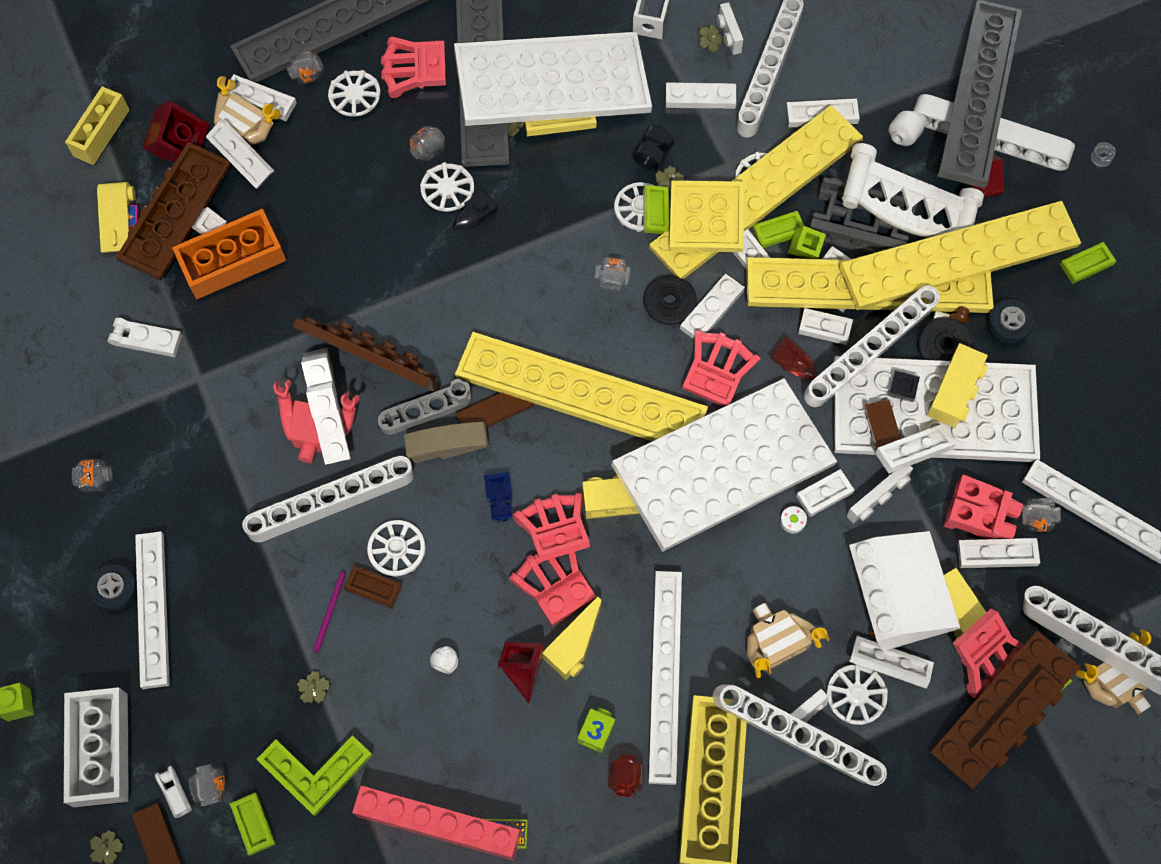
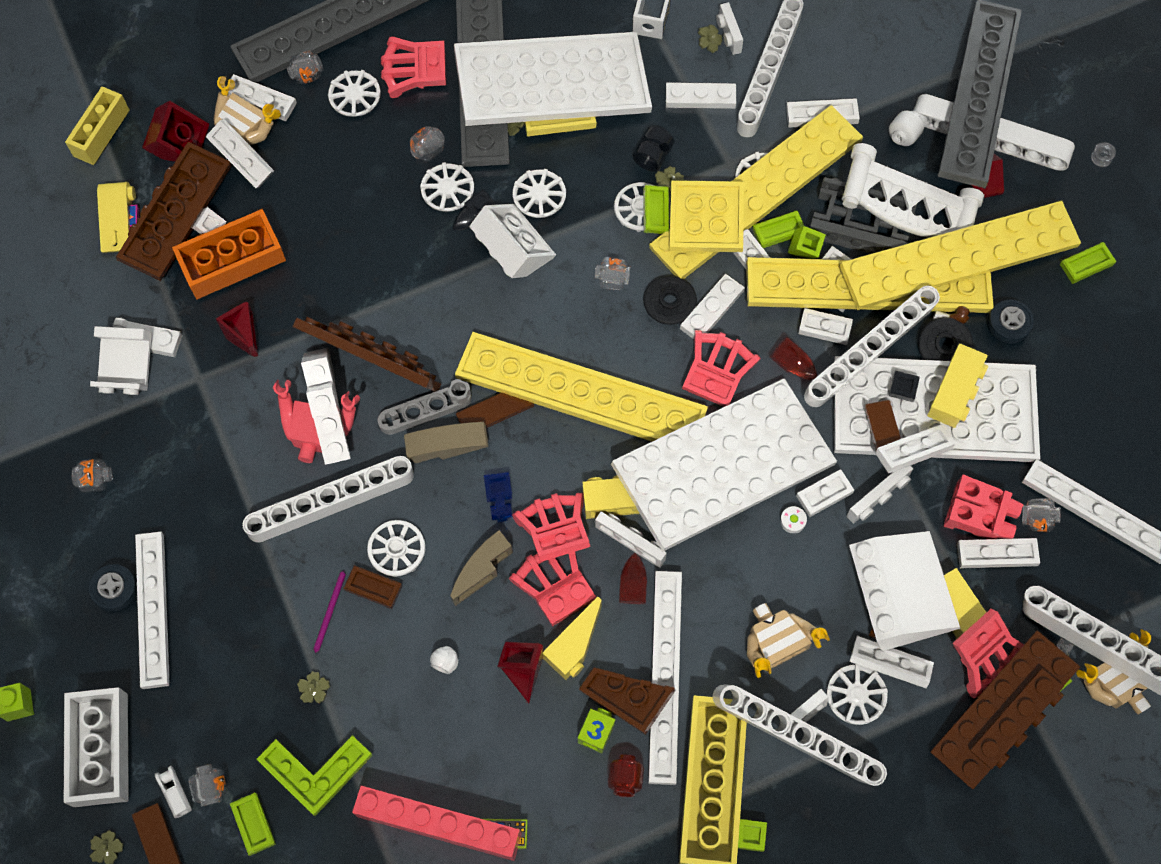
none -> white panel [90,326,152,395]
none -> dark red slope [216,302,258,357]
none -> dark tan slope [450,530,513,606]
none -> white slope [469,204,556,278]
none -> white wheel [513,169,566,218]
none -> reddish brown wing [579,667,676,735]
none -> white plate [595,512,666,568]
none -> clear red plate [619,553,647,604]
none -> lime plate [738,819,767,852]

